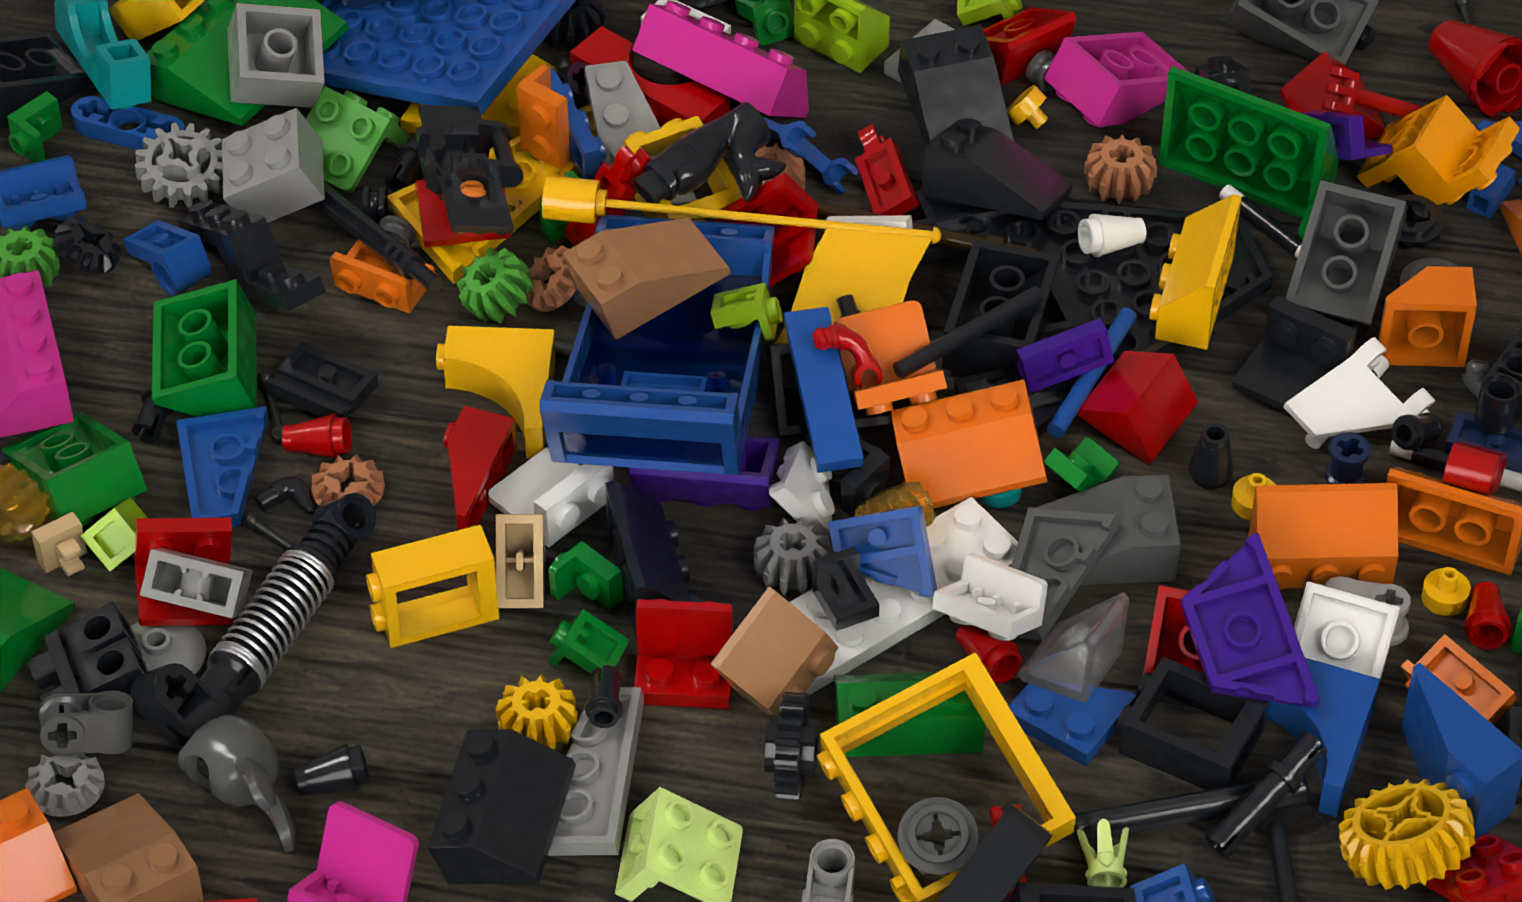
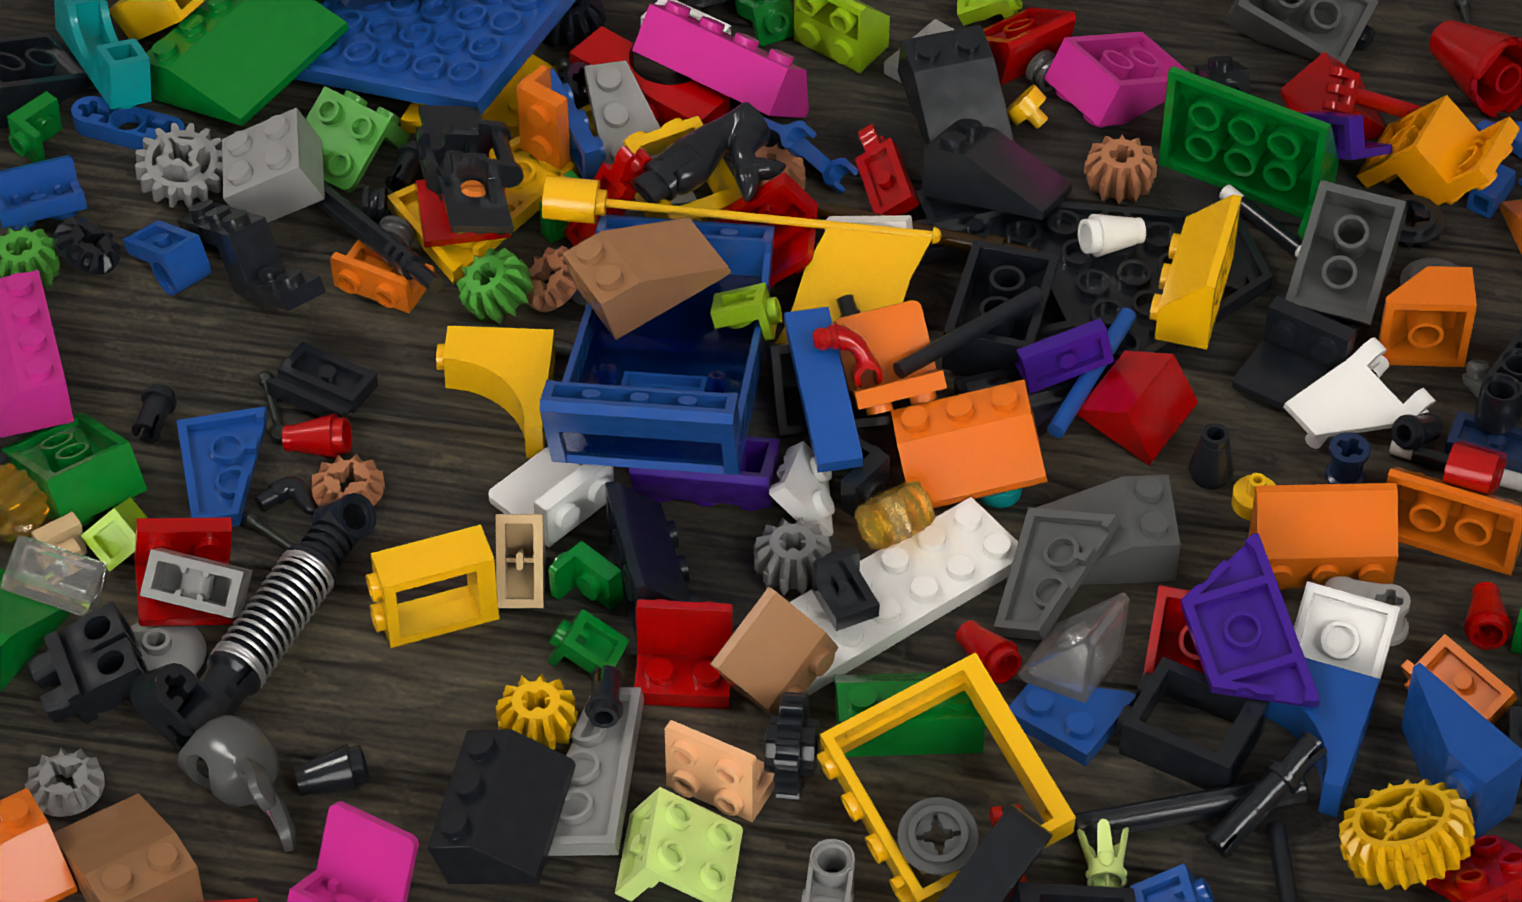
dark grey piece [39,691,133,755] -> none
green slope [152,279,257,417] -> none
light grey brick [227,3,325,108] -> none
red slope [443,406,517,530] -> none
blue wing [828,505,938,597] -> none
white bracket [932,553,1048,640] -> none
green bracket [1043,437,1121,492] -> none
yellow tile [1421,567,1471,616] -> none
none -> clear slope [1,535,107,616]
none -> light nougat bracket [665,720,775,823]

